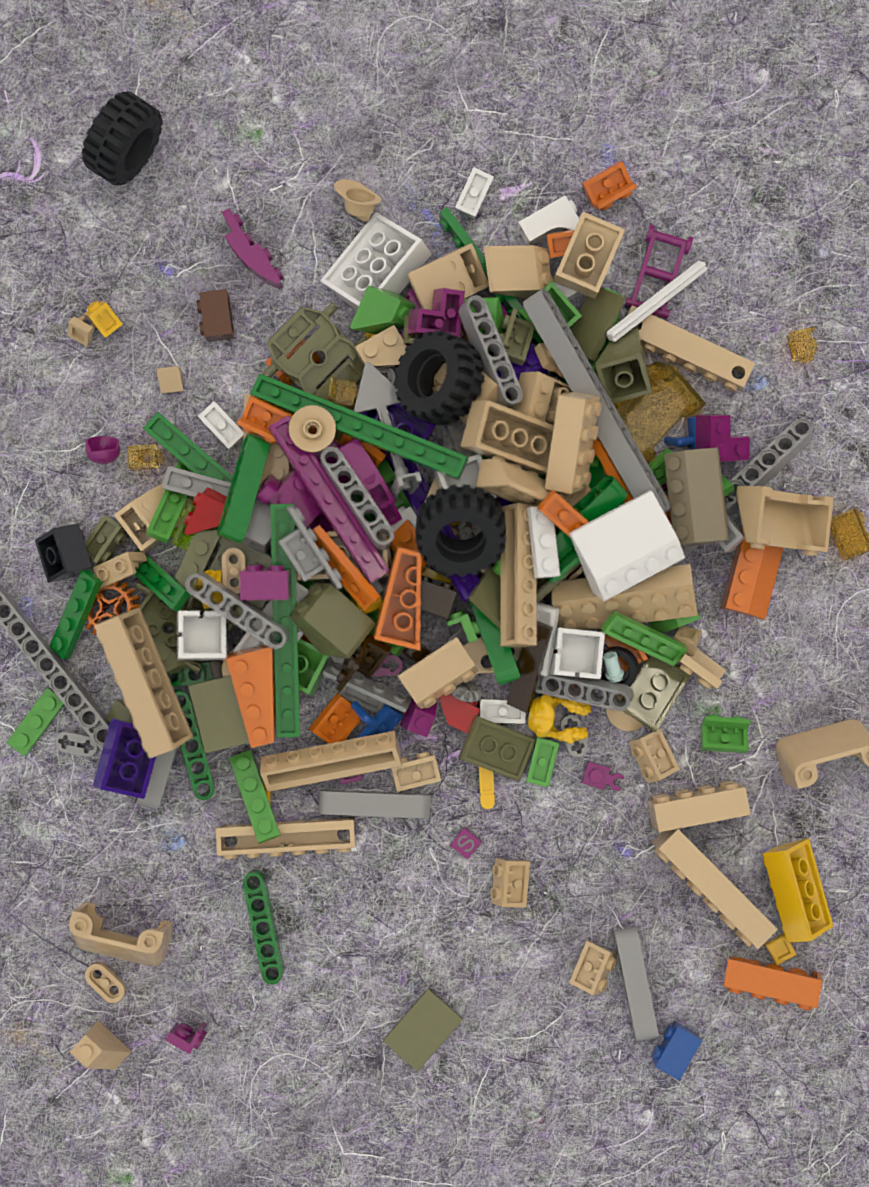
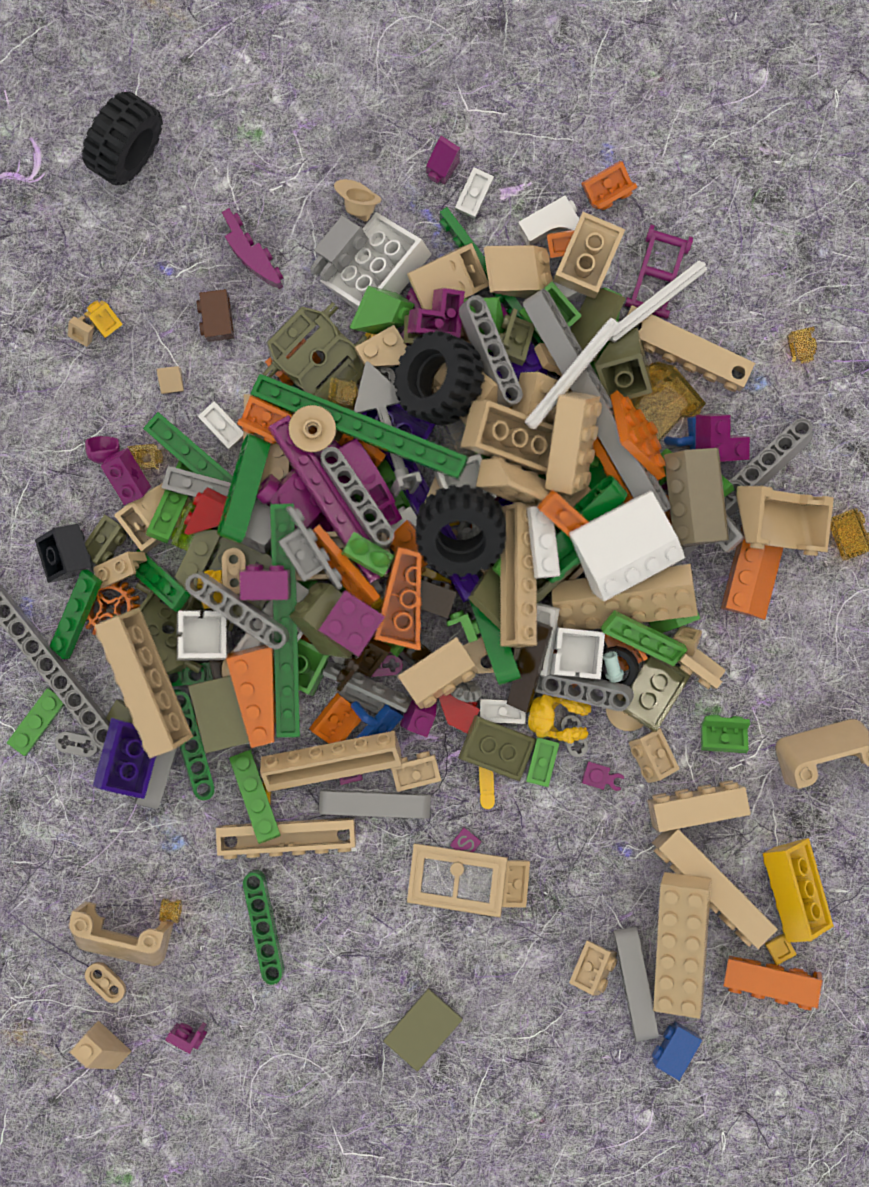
none -> magenta brick [100,448,151,505]
none -> clear yellow wheel [159,898,182,923]
none -> light grey hinge [310,215,369,282]
none -> magenta plate [319,590,385,657]
none -> bright green tile [341,532,395,577]
none -> tan door [407,843,508,918]
none -> magenta slope [426,136,460,185]
none -> white axle [525,318,620,430]
none -> orange plate [610,390,666,480]
none -> tan brick [653,872,712,1019]

